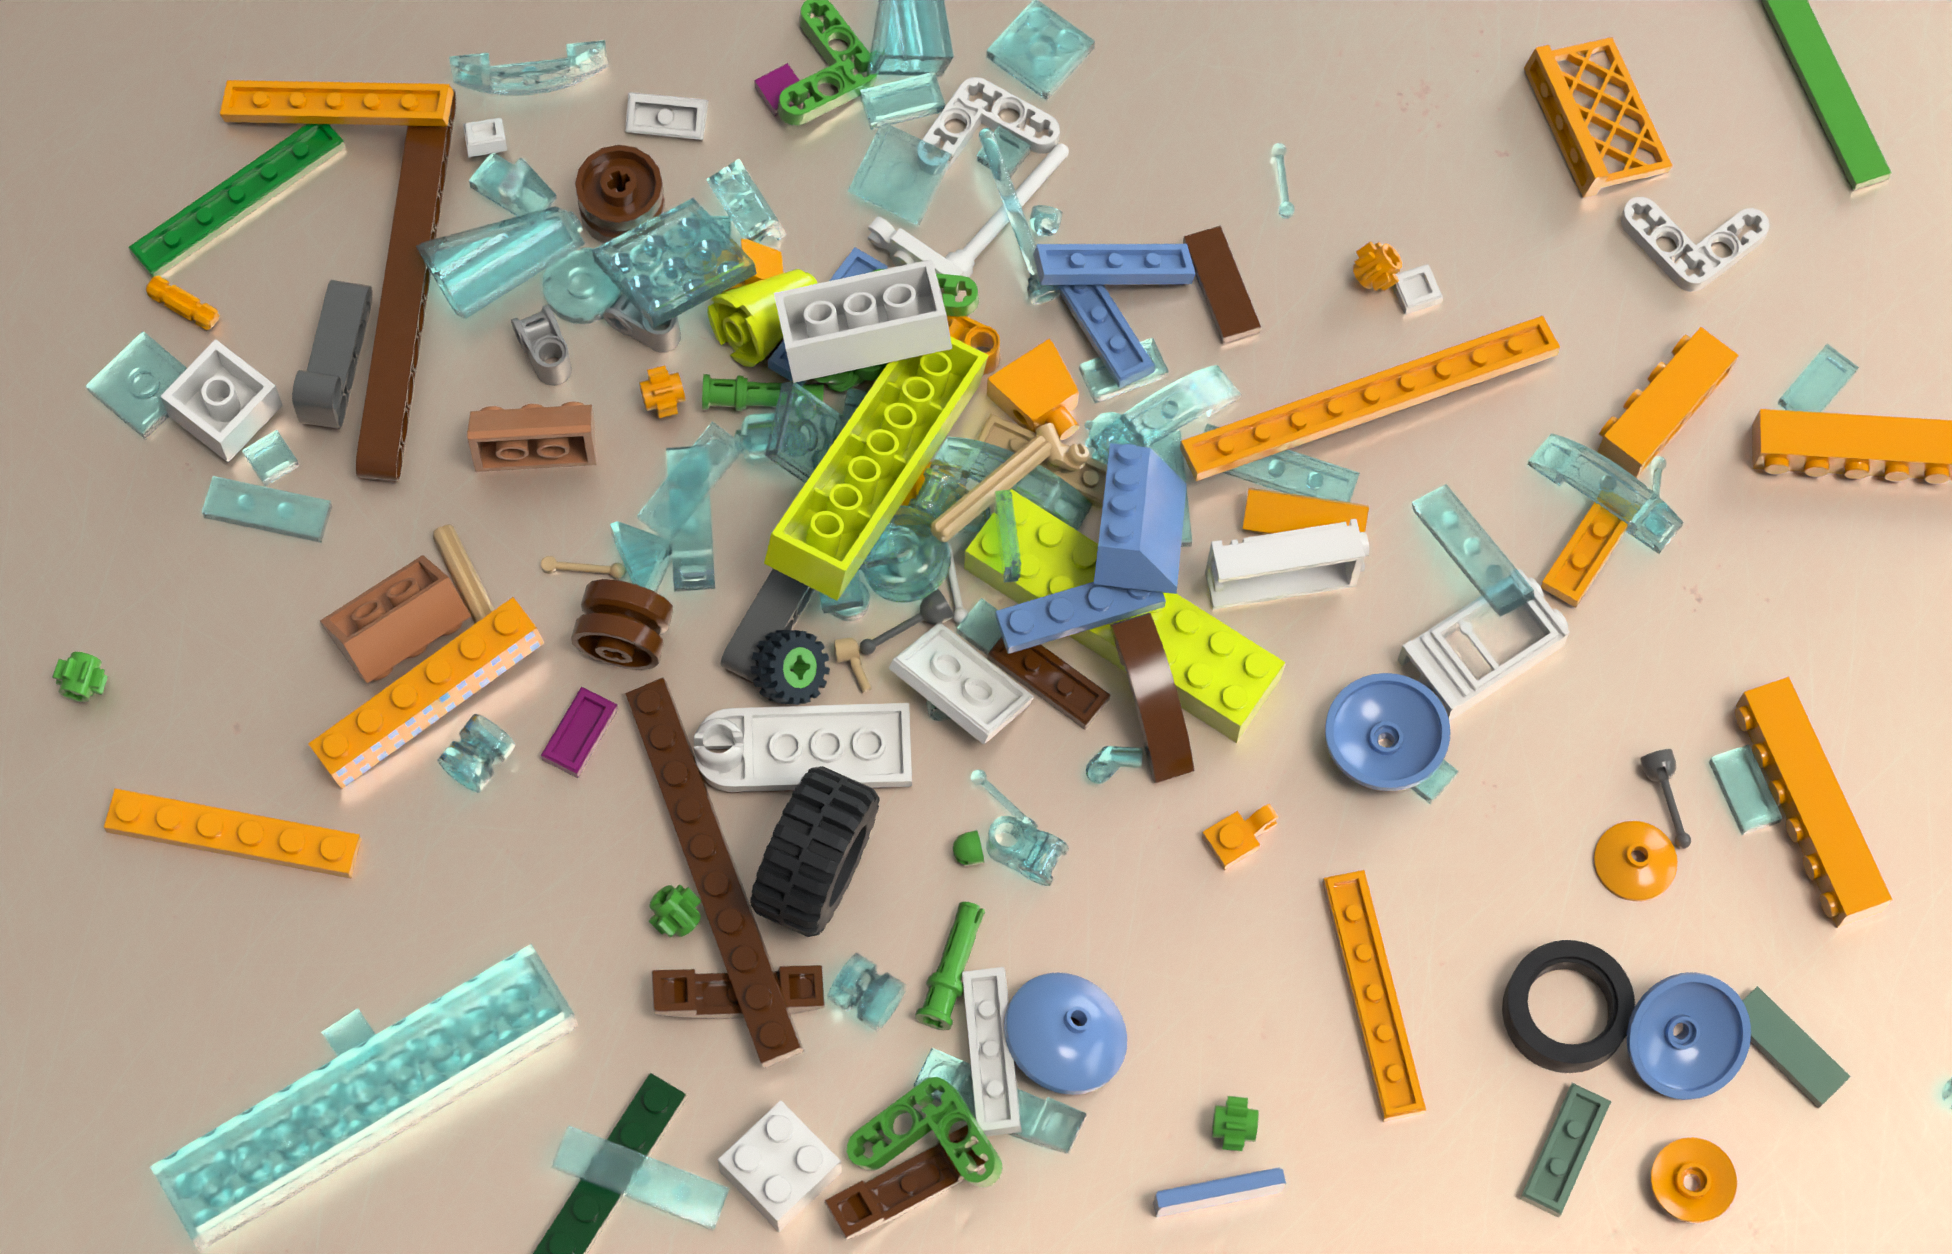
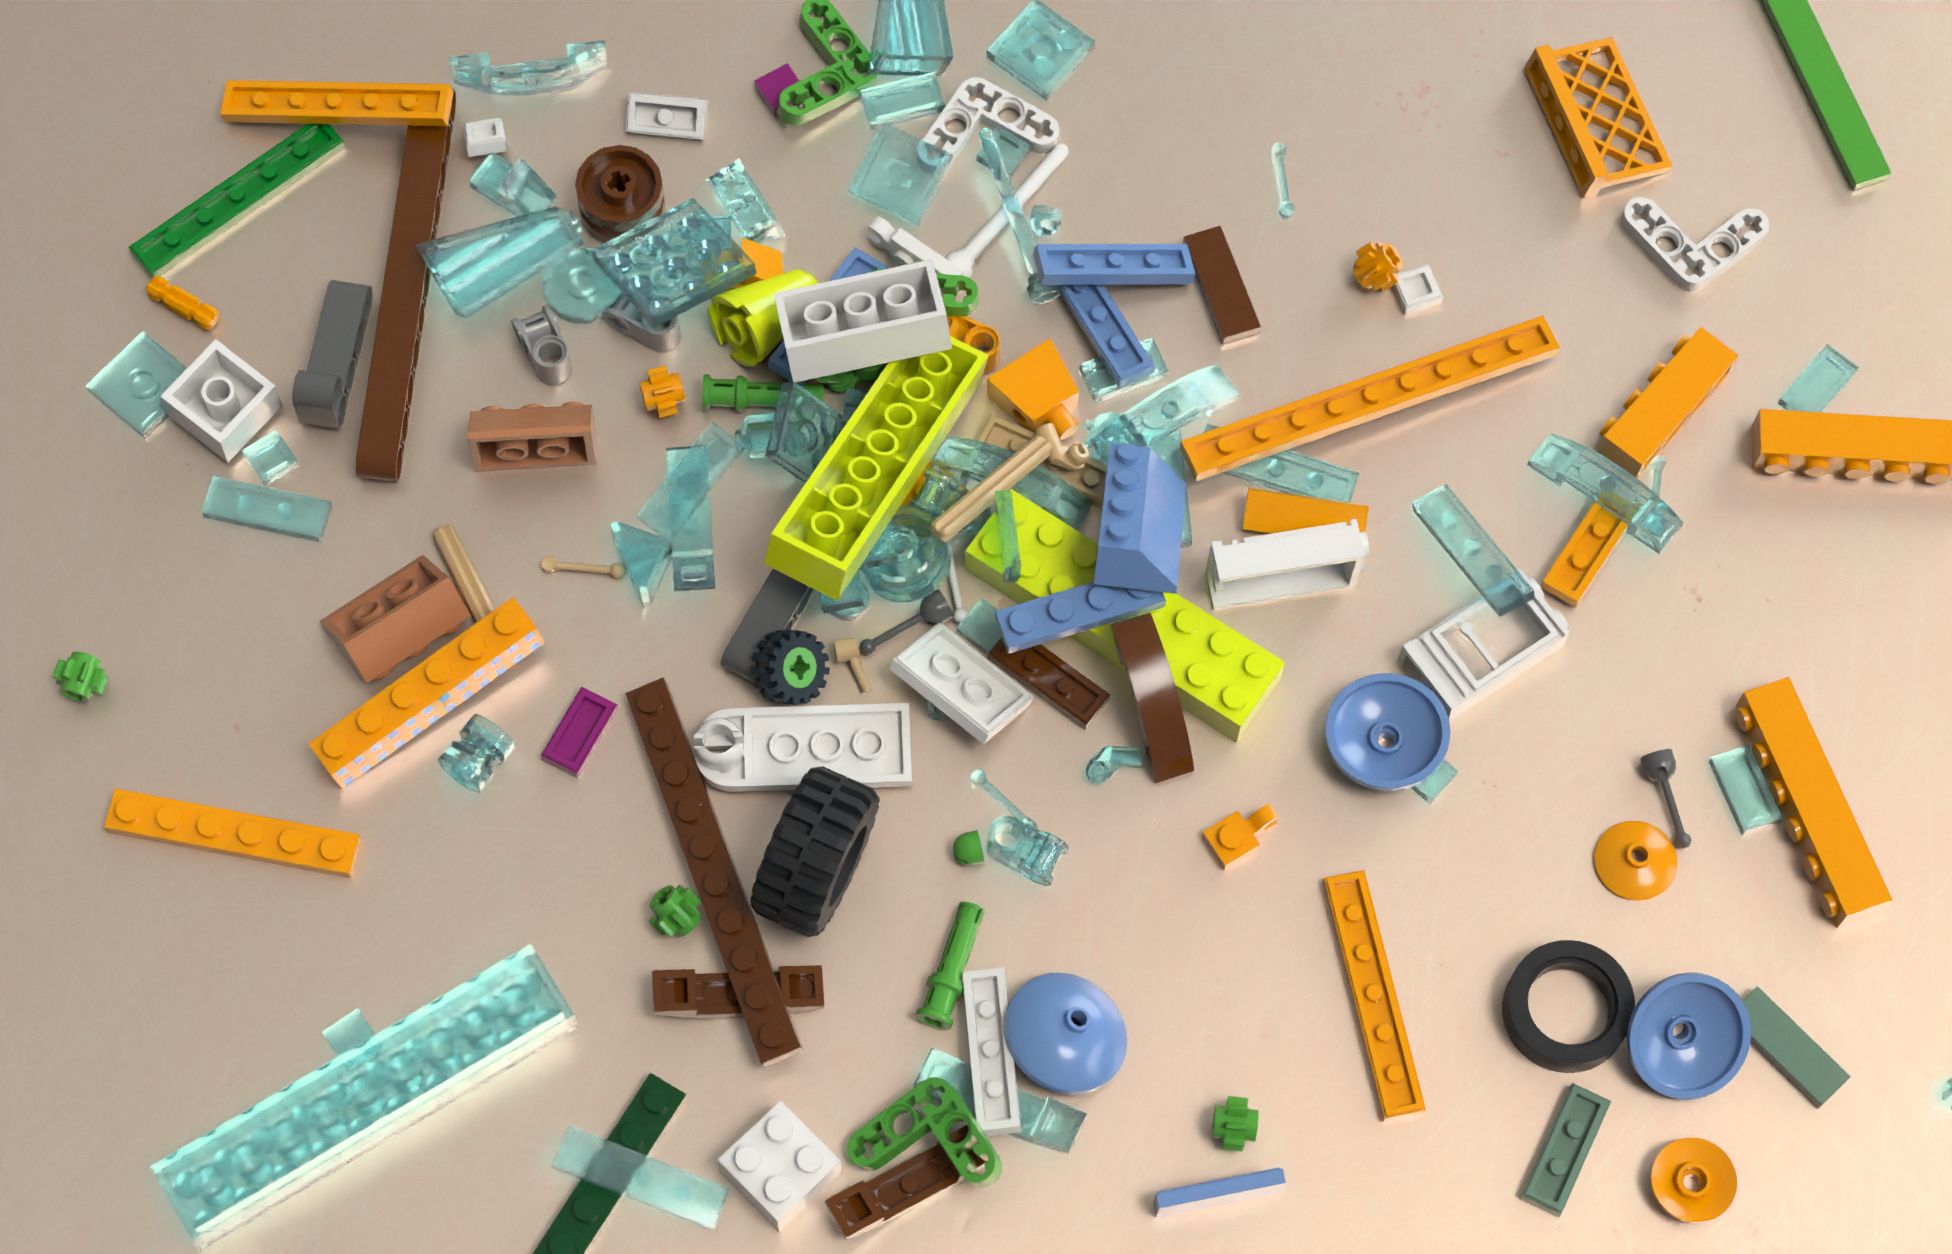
reddish brown wheel [571,579,674,670] -> none
clear light blue wheel [827,953,907,1031] -> none

